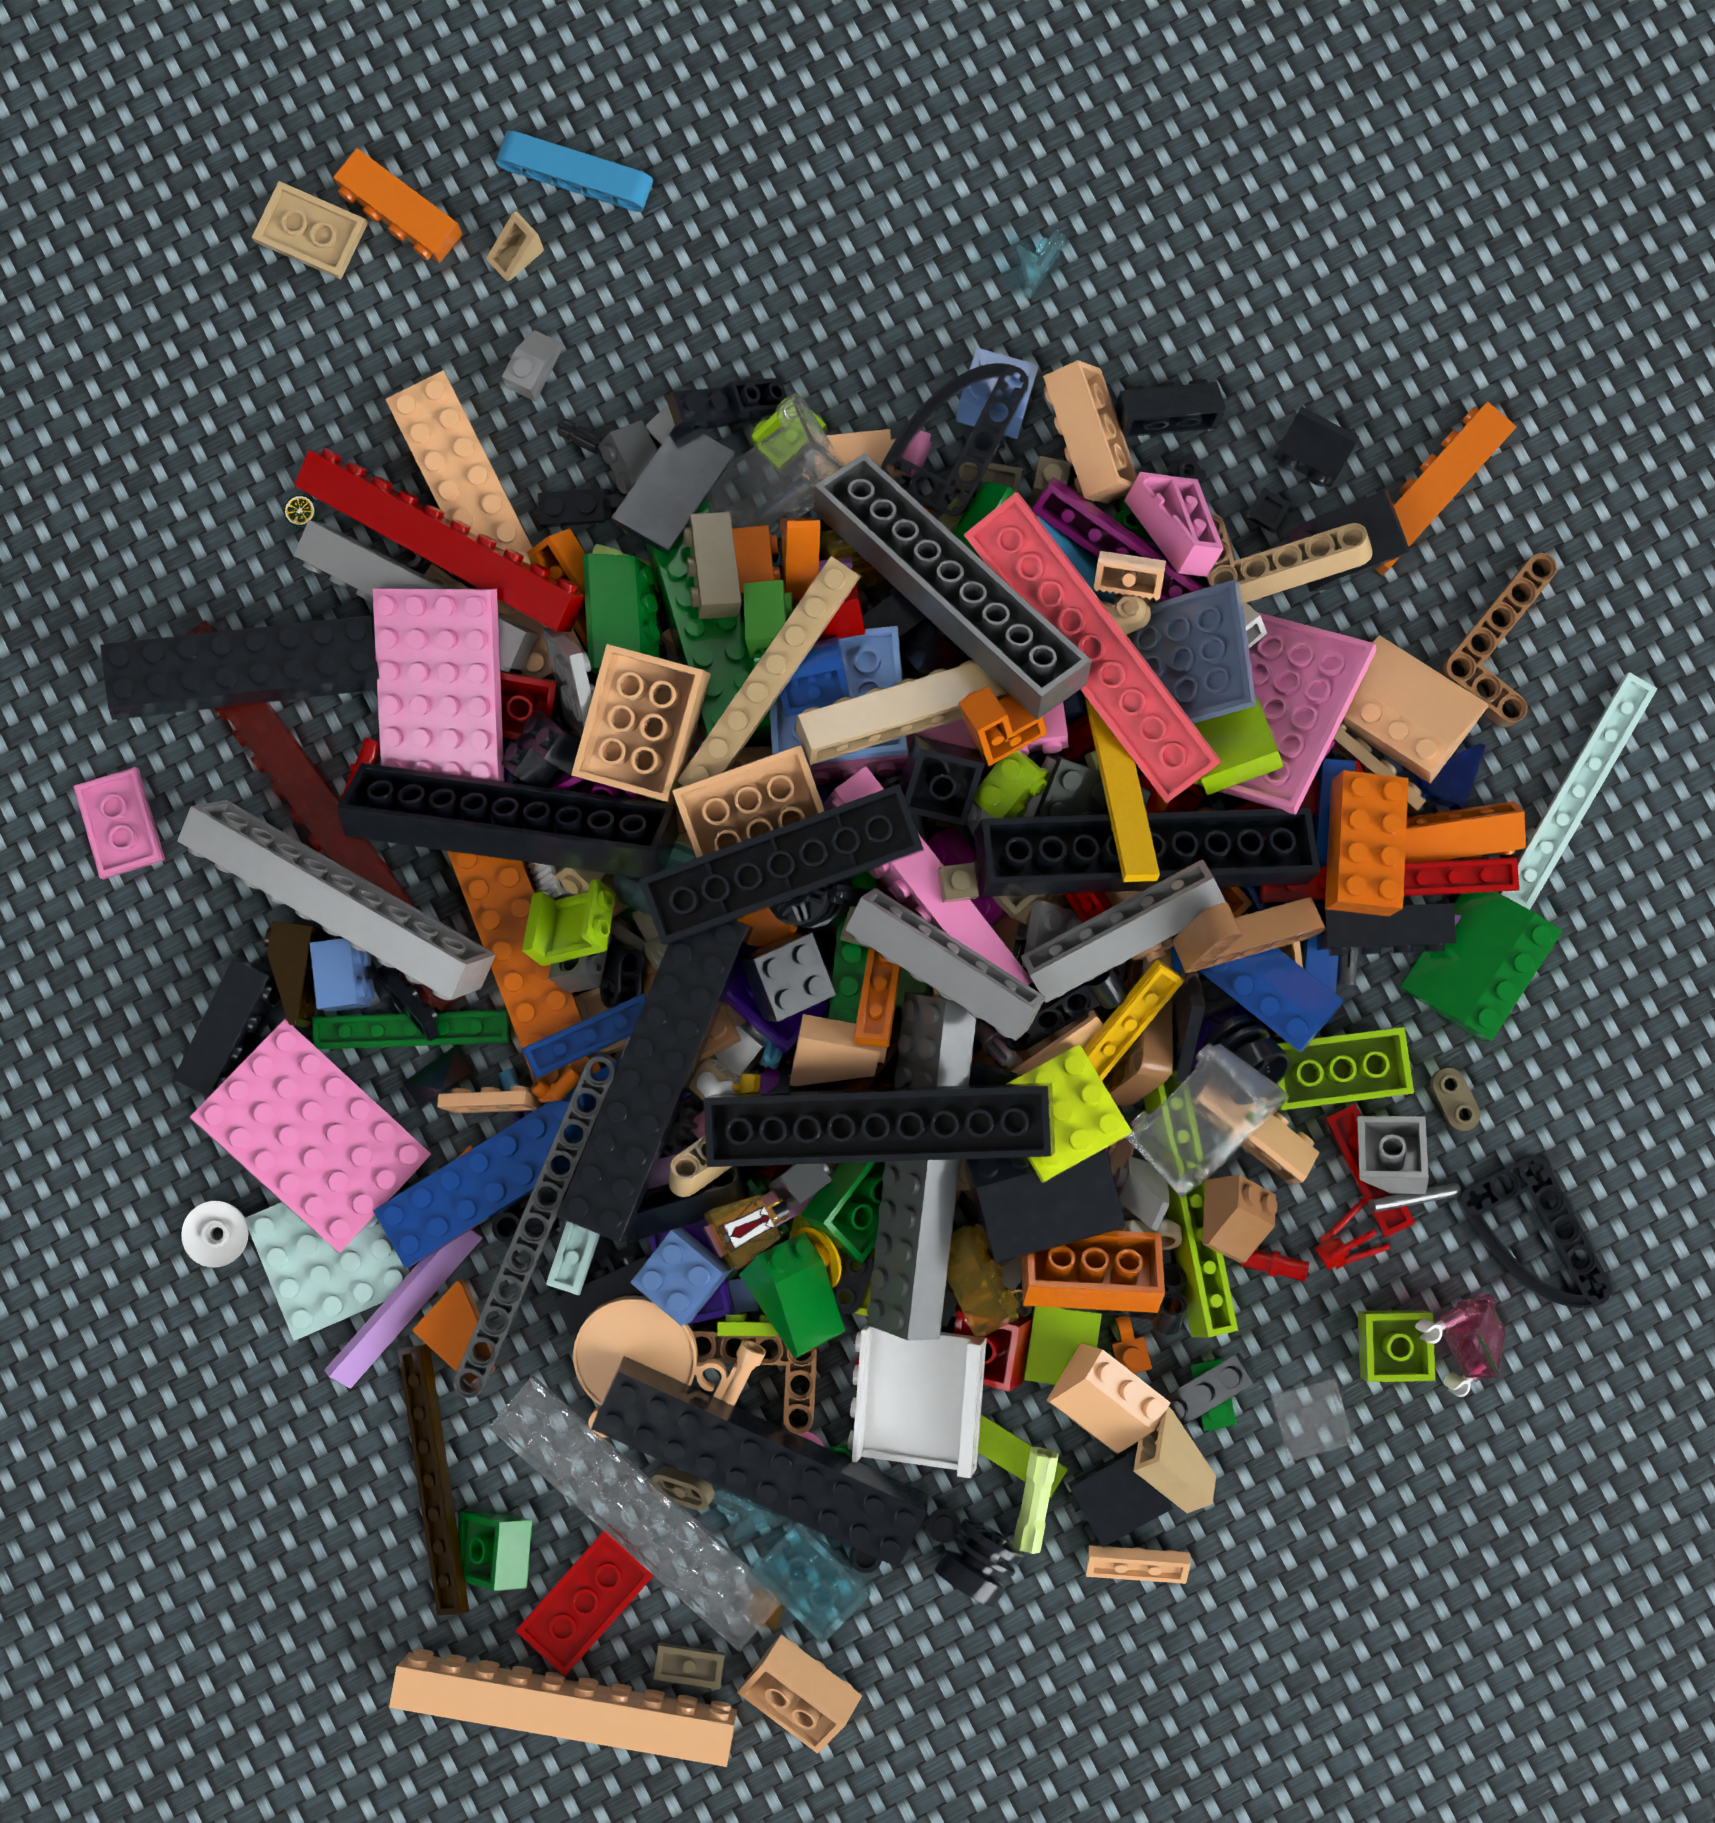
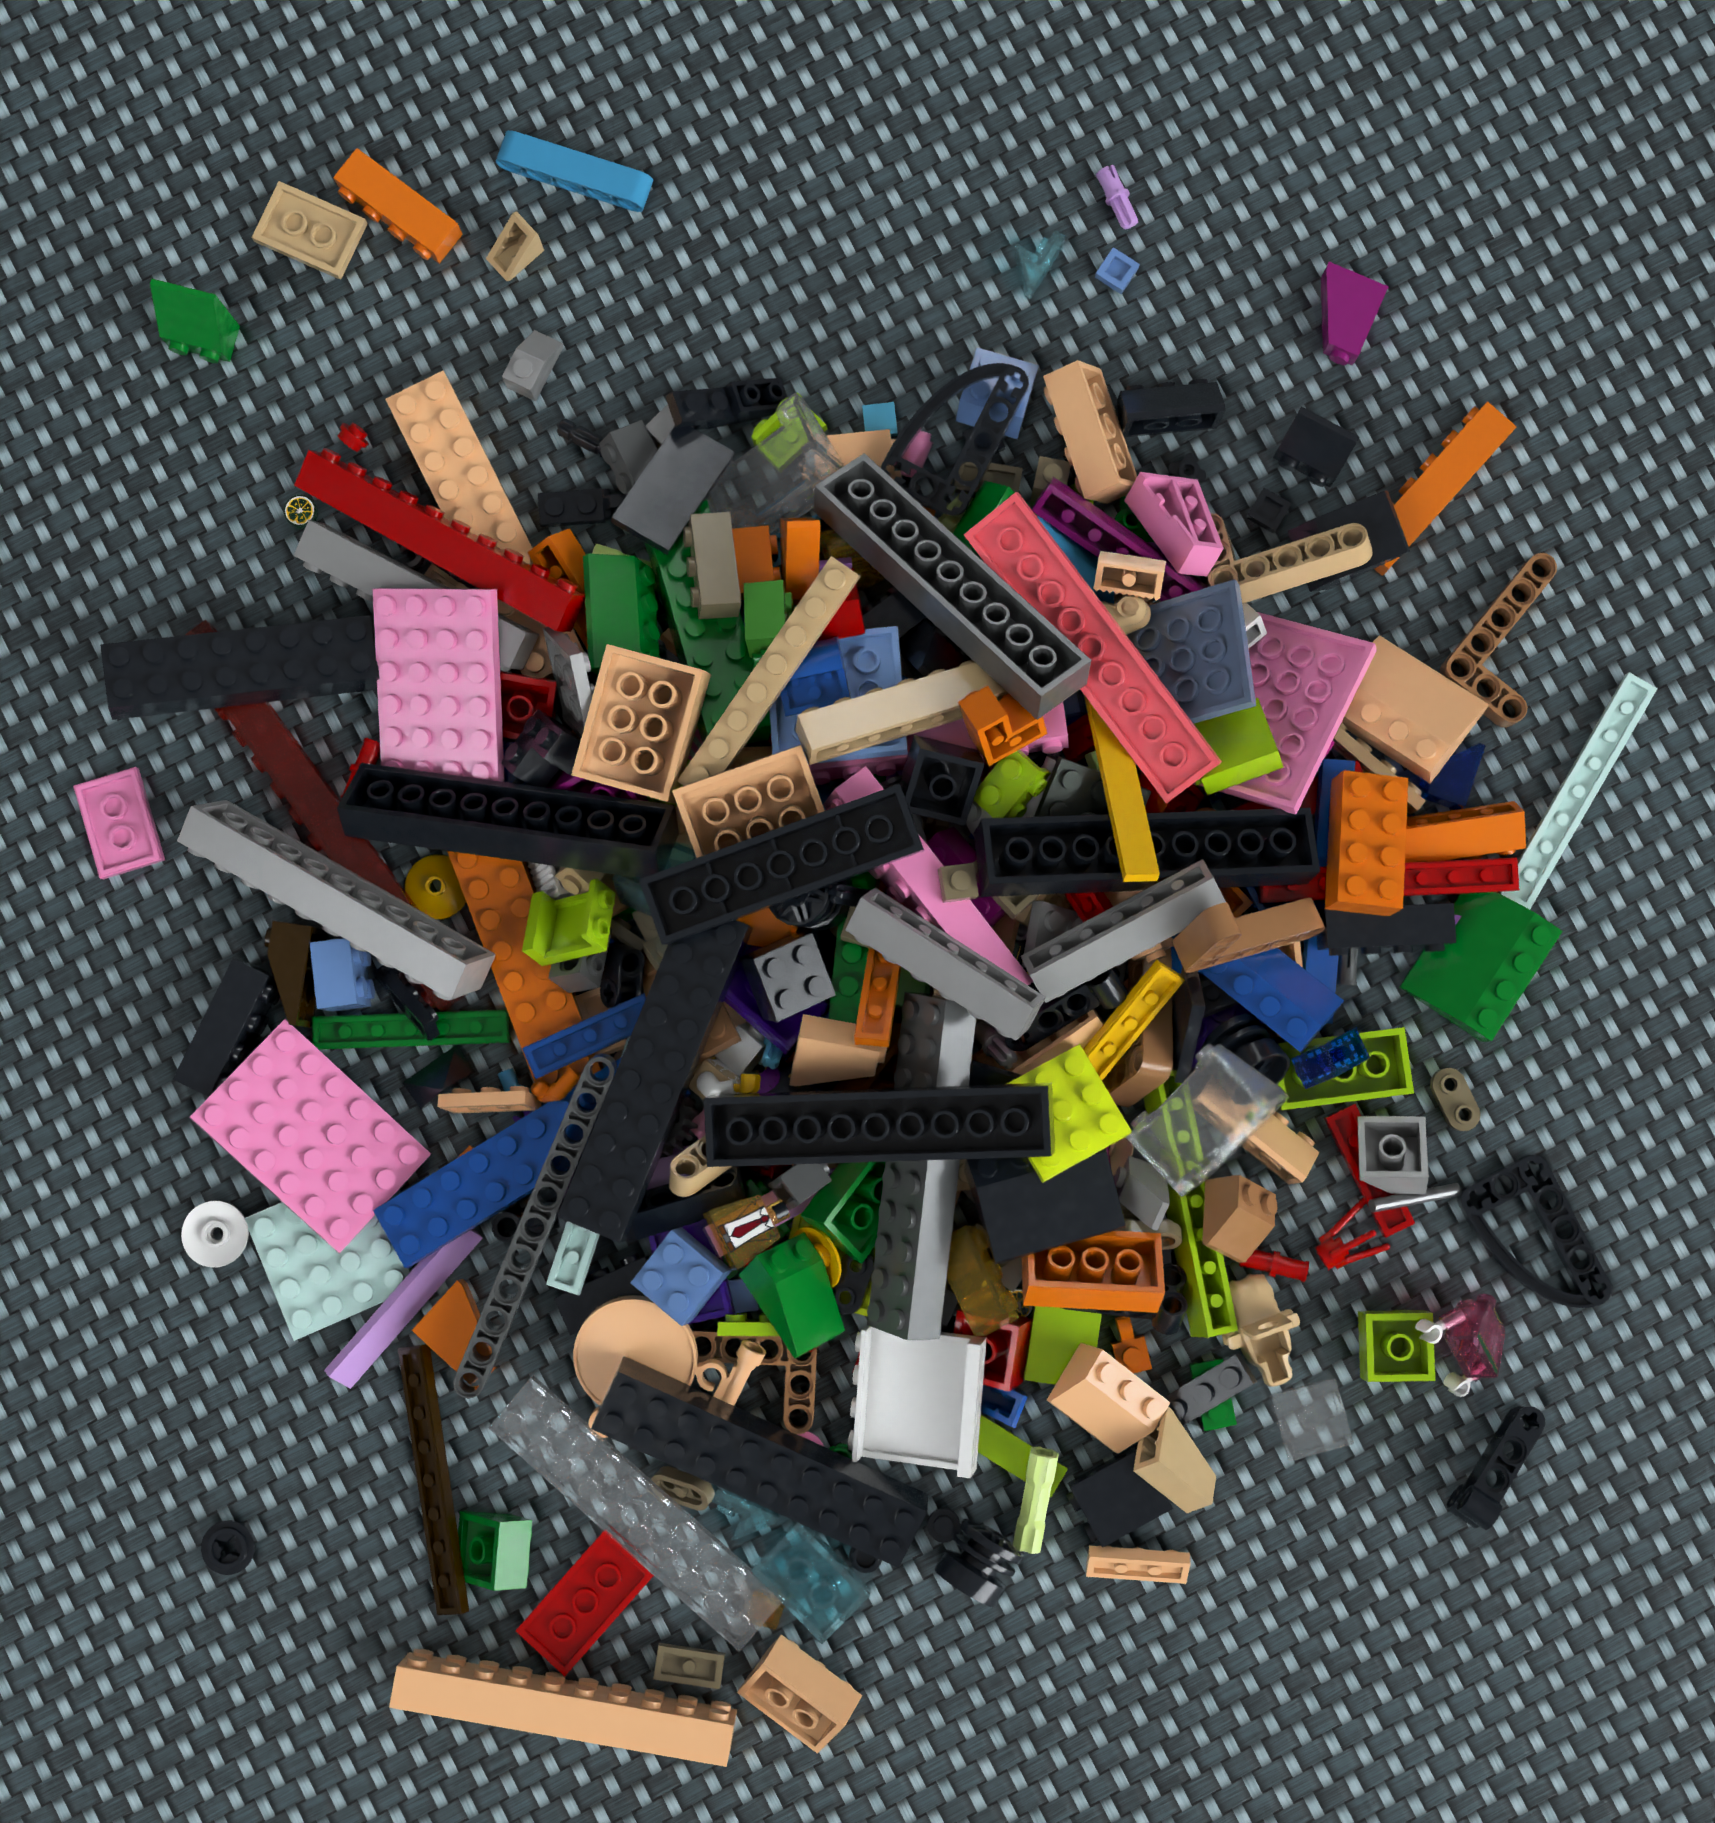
none -> green slope [150,279,240,363]
none -> black gear [201,1520,256,1575]
none -> red plate [337,422,369,452]
none -> yellow dish [405,855,466,919]
none -> medium azure tile [862,402,898,437]
none -> blue slope [981,1385,1028,1428]
none -> medium blue plate [1095,247,1140,294]
none -> lavender axle [1096,165,1138,230]
none -> tan piece [1222,1274,1300,1387]
none -> clear blue slope [1291,1028,1370,1089]
none -> magenta slope [1321,262,1389,366]
none -> black piece [1446,1406,1545,1530]

